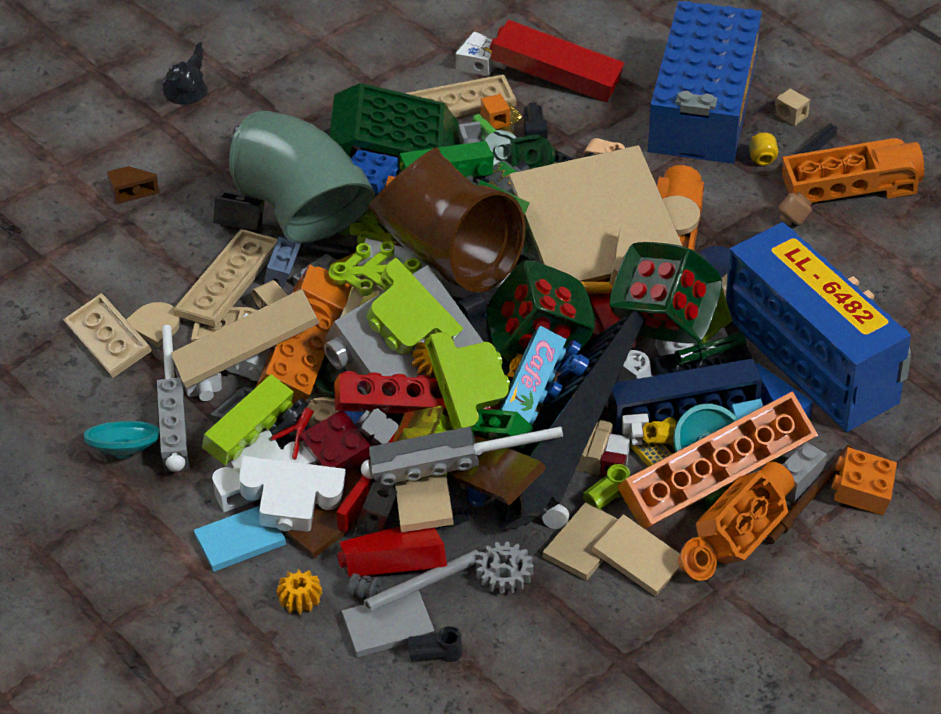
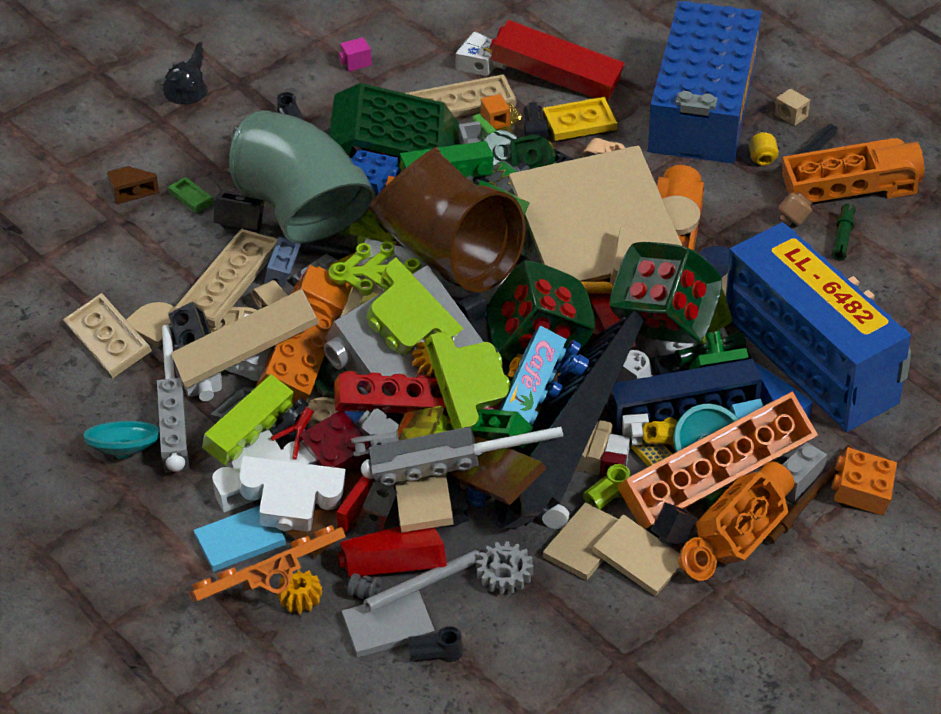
none -> bright green tile [168,177,214,214]
none -> black brick [168,301,211,350]
none -> orange plate [188,525,346,602]
none -> black piece [277,92,305,121]
none -> dark pink brick [338,37,372,72]
none -> light grey bar [351,432,399,456]
none -> yellow plate [543,97,617,141]
none -> black brick [651,502,698,547]
none -> green tile [689,331,748,370]
none -> dark green pin [831,204,856,261]

